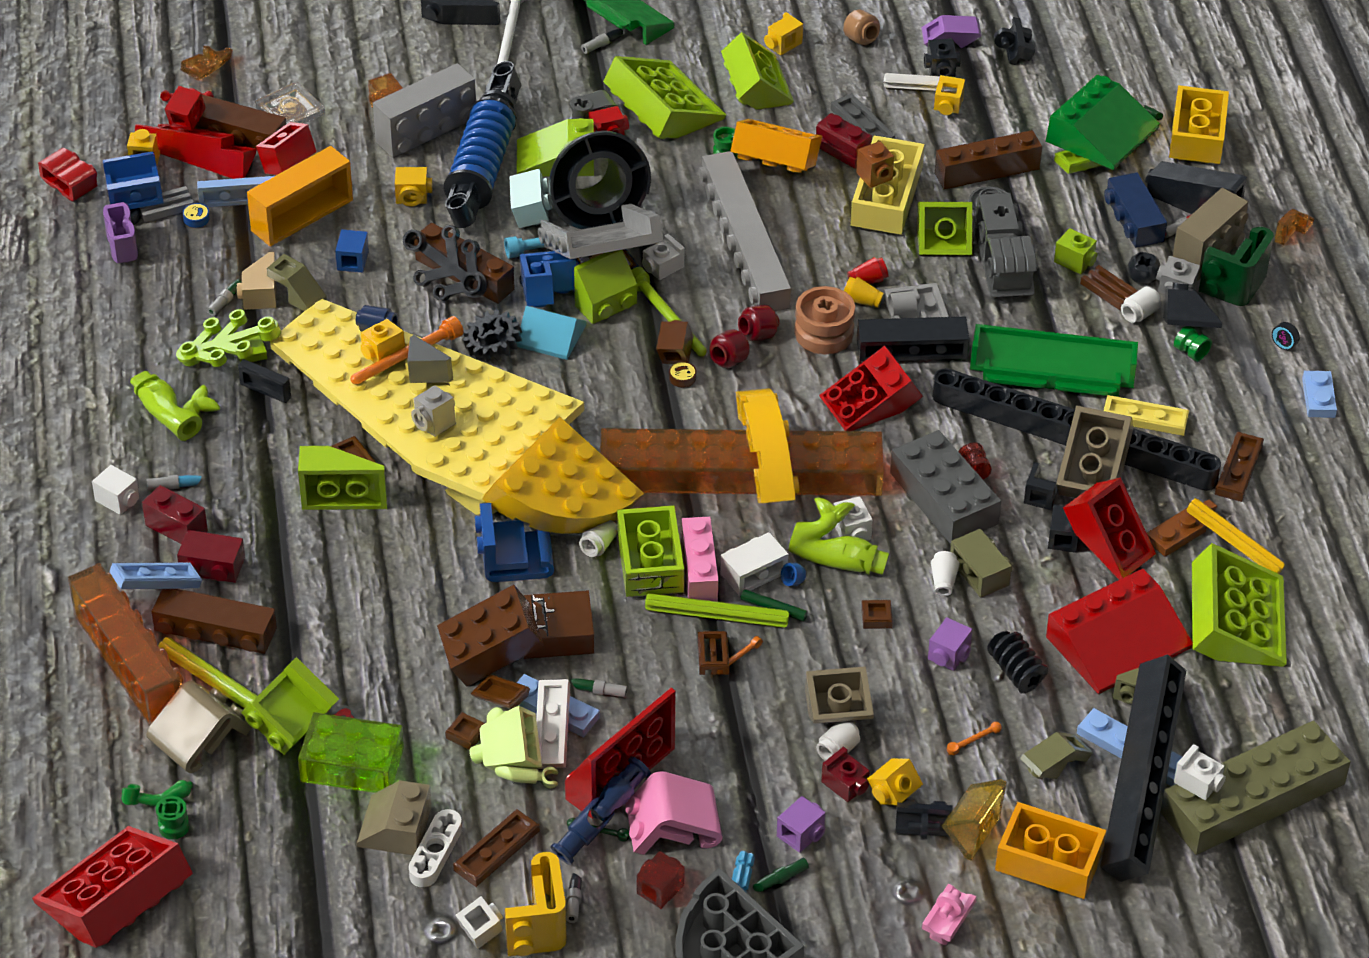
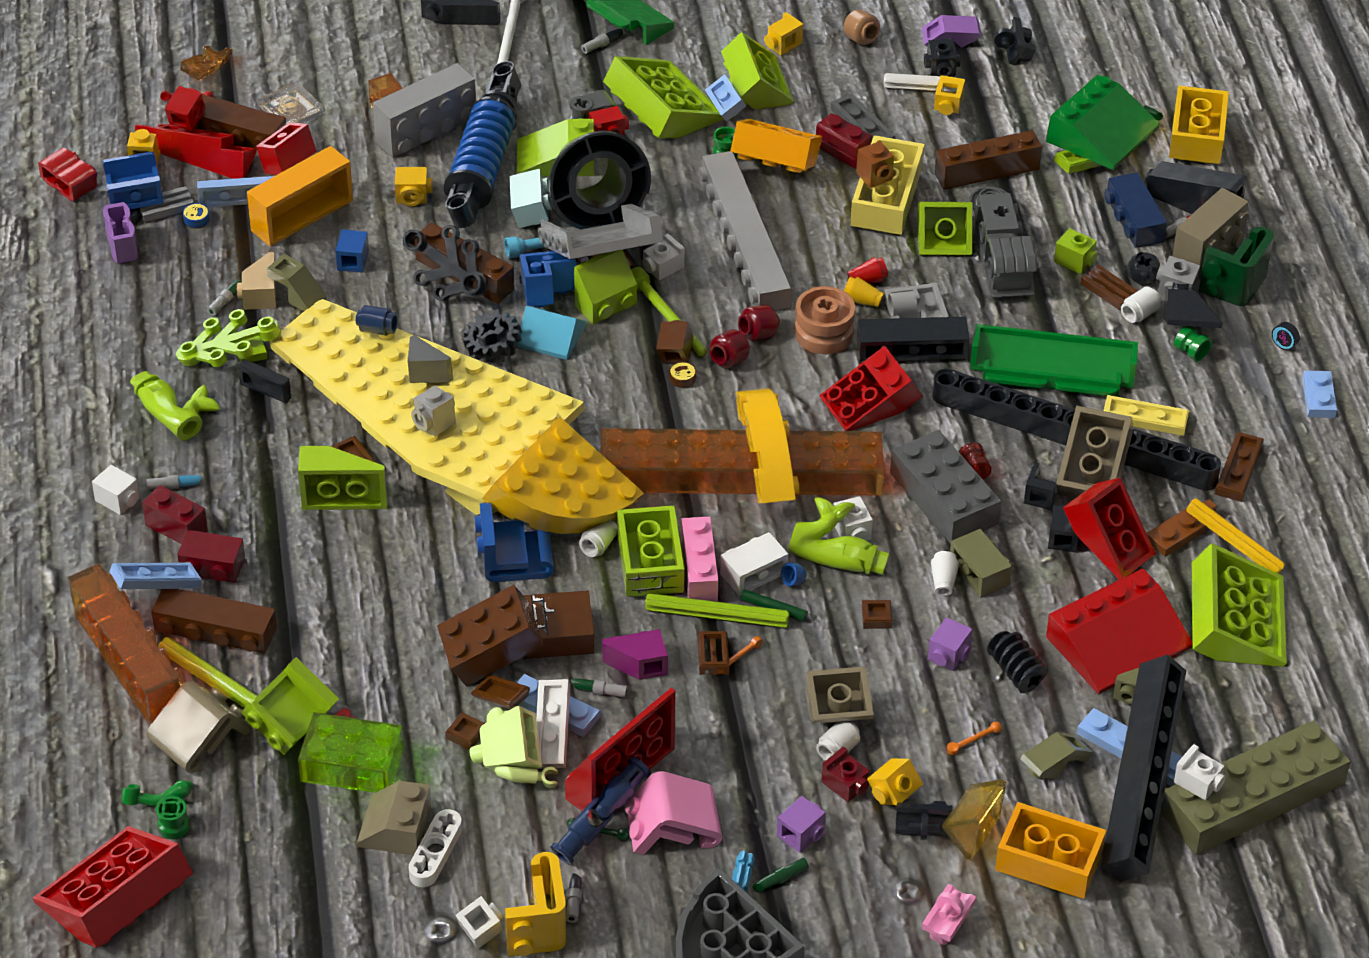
orange piece [350,316,464,385] -> none
yellow brick [360,319,405,363] -> none
reddish brown tile [453,809,540,887] -> none
clear red brick [637,851,685,909] -> none
clear orange slope [1274,209,1315,245] -> none
none -> magenta slope [602,629,668,680]
none -> light blue plate [705,74,746,122]

